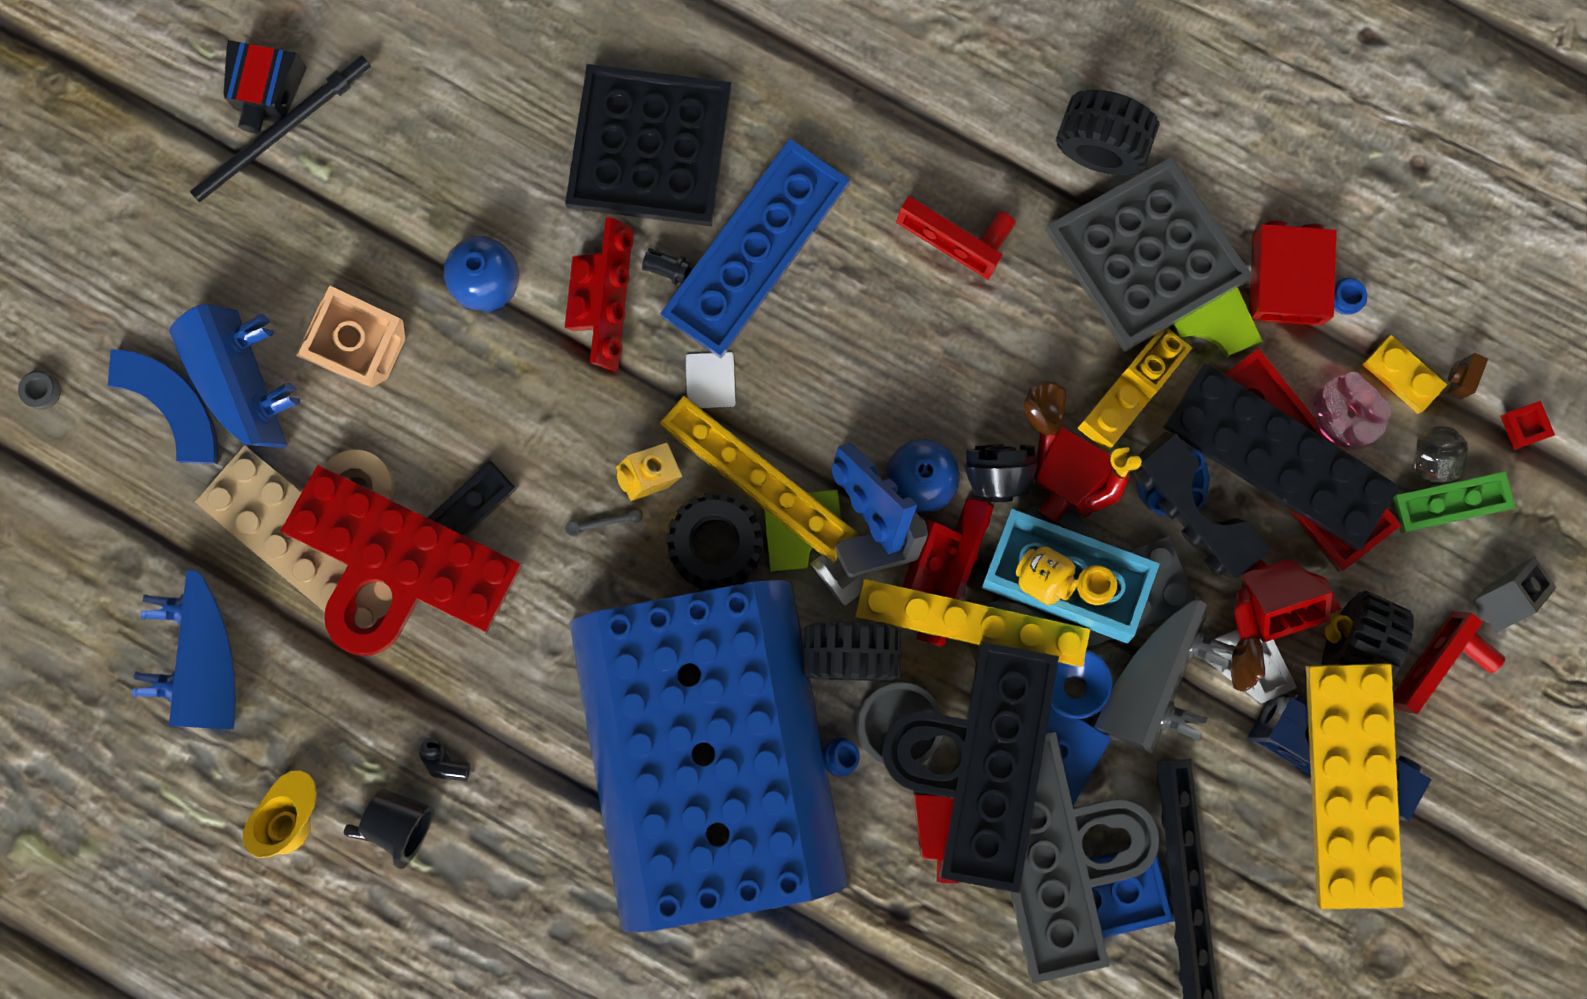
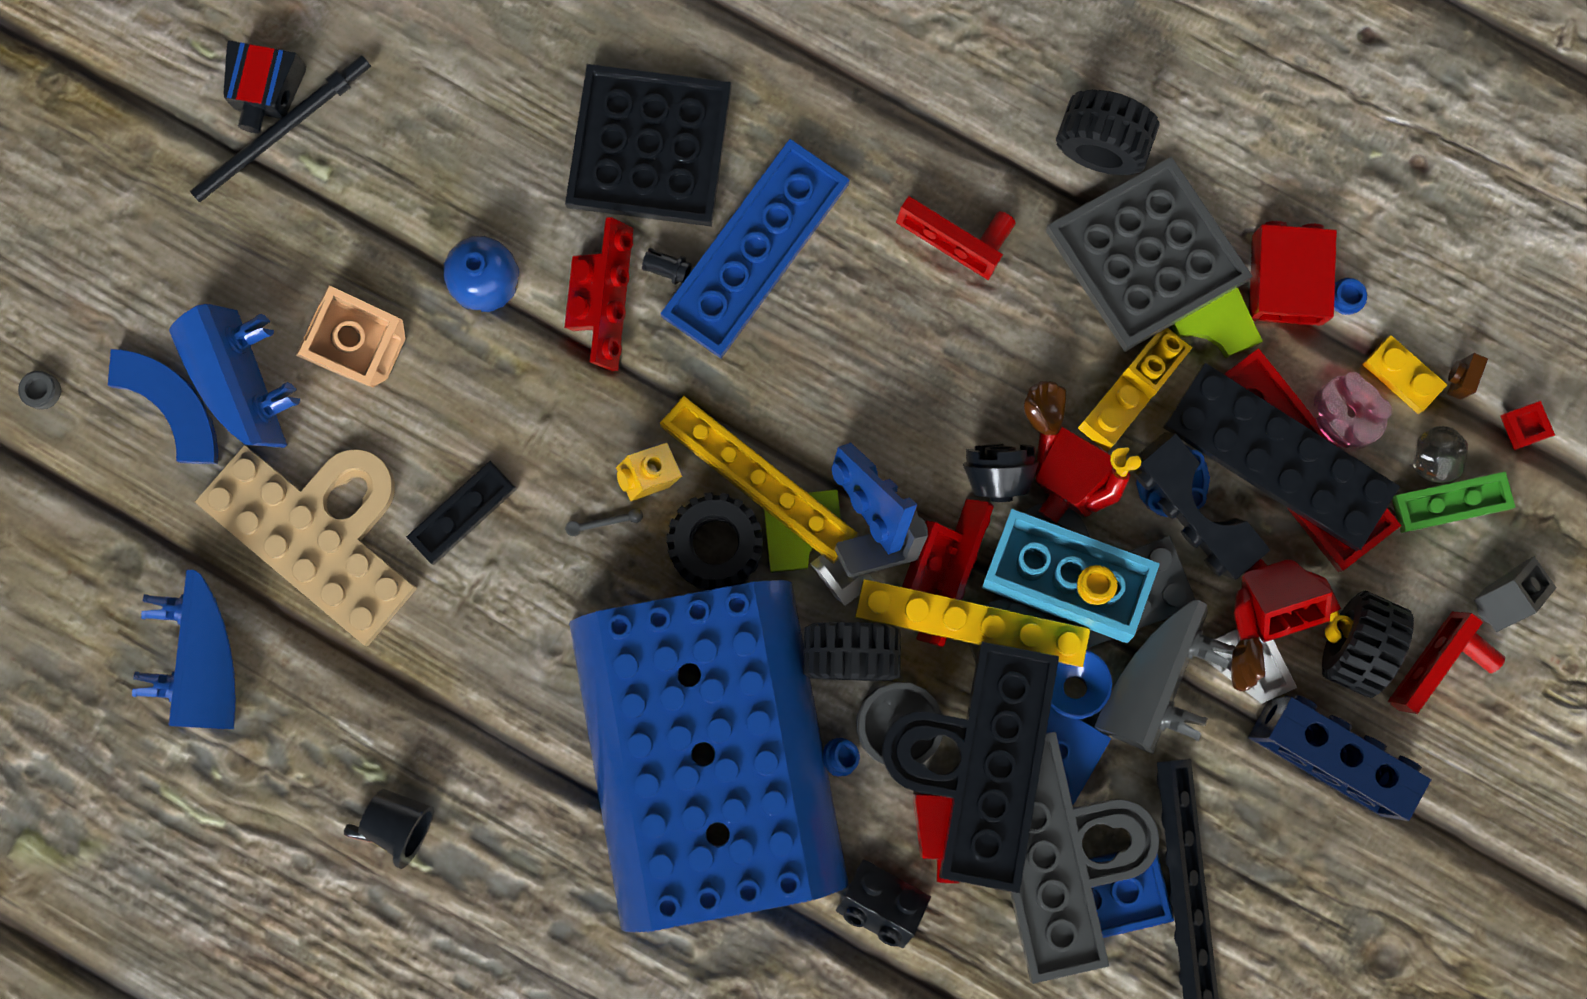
yellow piece [242,770,317,858] -> none
red plate [280,464,522,656] -> none
black arm [419,738,470,782] -> none
white sticker [686,352,735,408] -> none
blue cylinder [885,439,960,515] -> none
yellow head [1016,546,1078,605] -> none
yellow plate [1306,663,1403,909] -> none
none -> black bracket [836,859,931,948]

